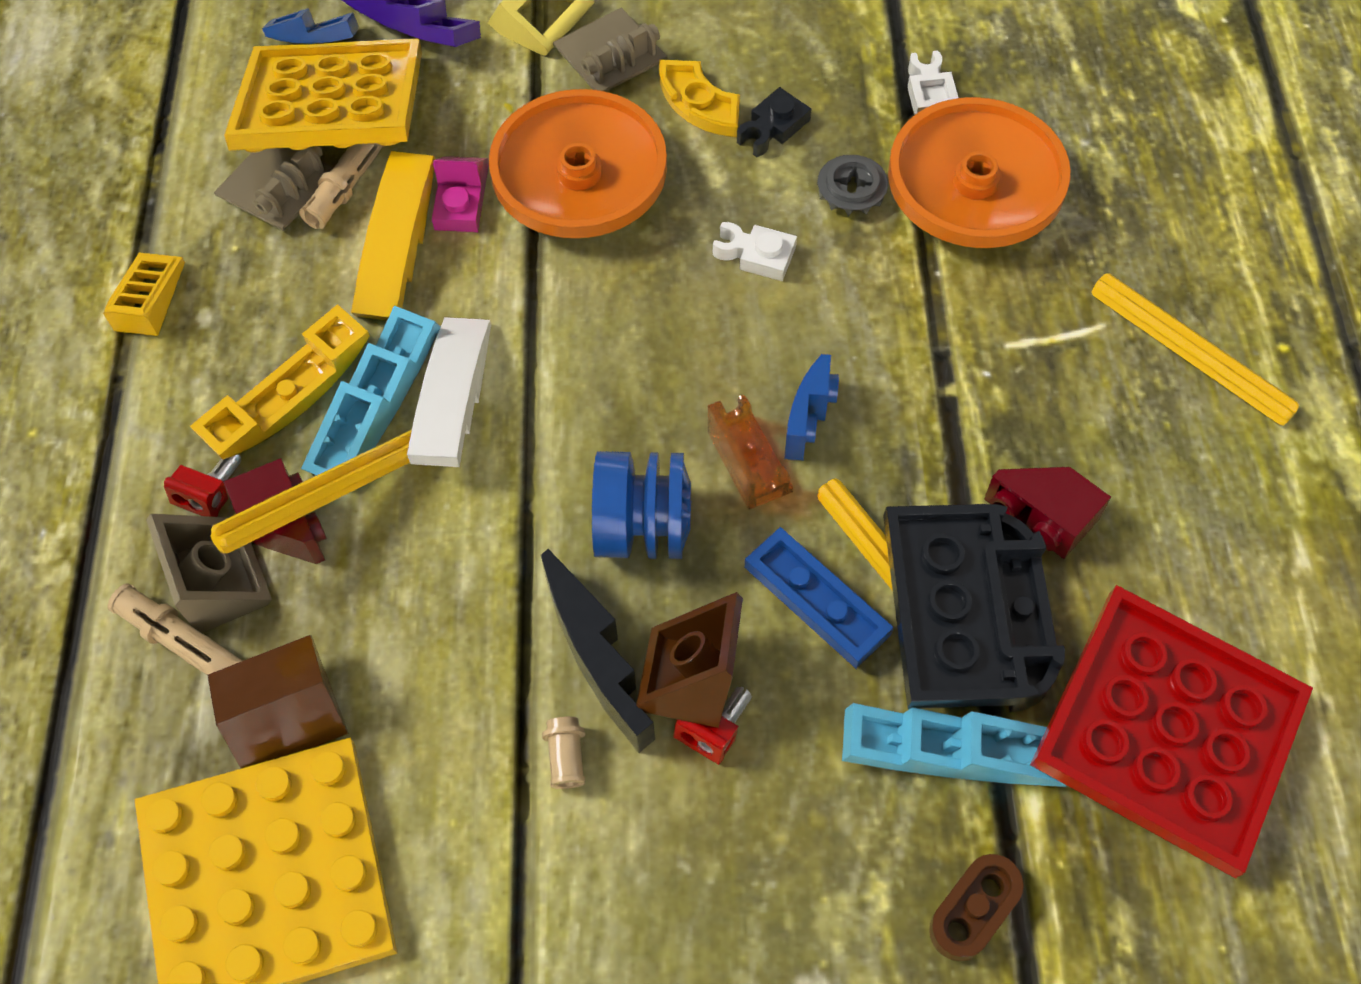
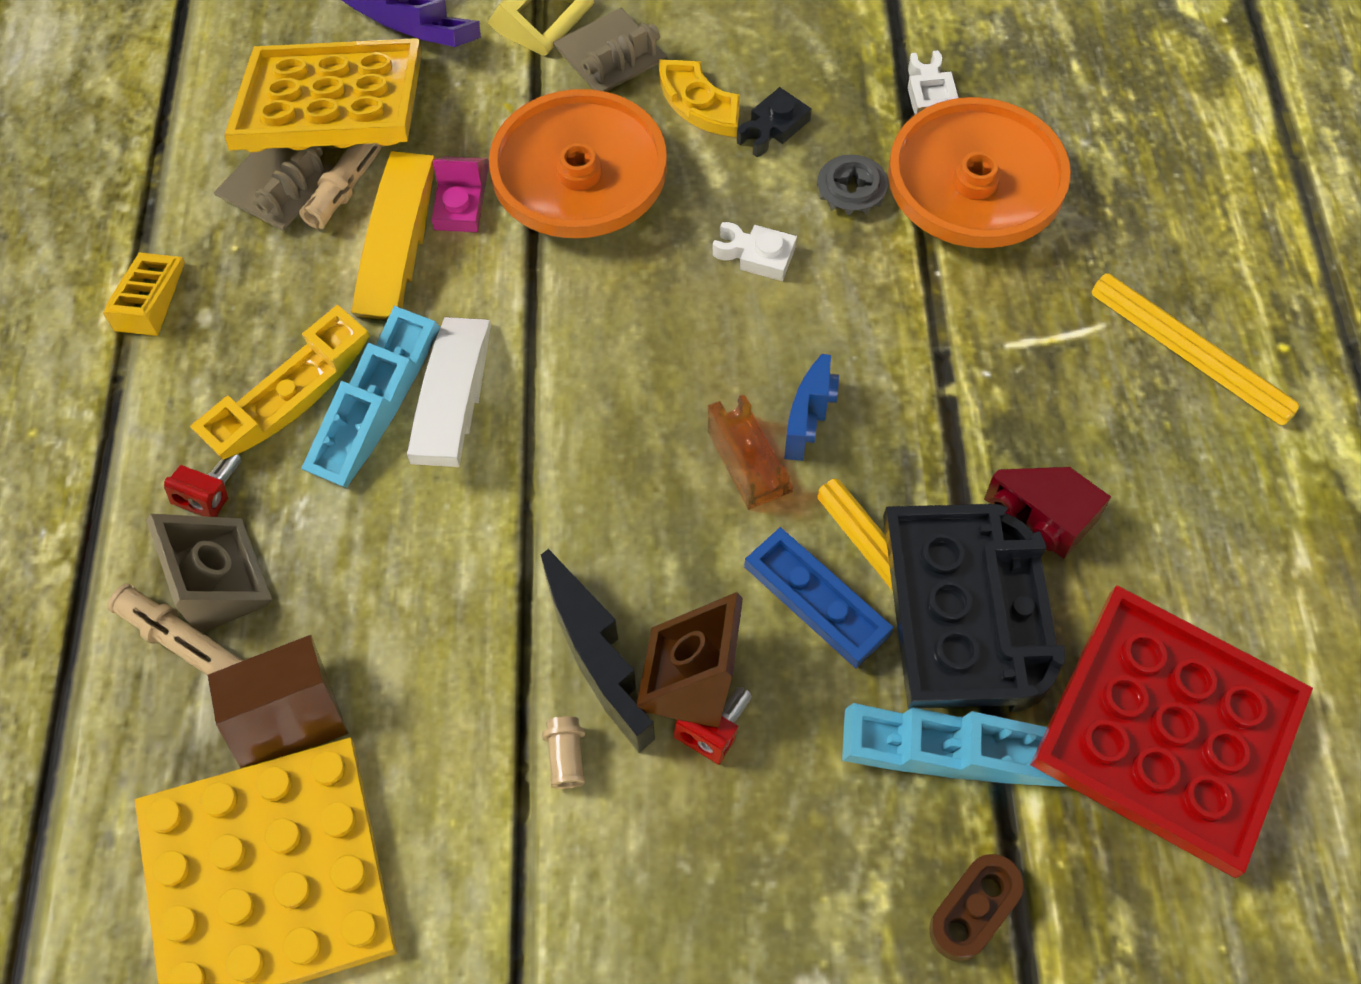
yellow axle [210,430,412,554] -> none
dark red slope [223,458,327,564] -> none
blue slope [262,8,359,44] -> none
blue wheel [592,451,691,559] -> none

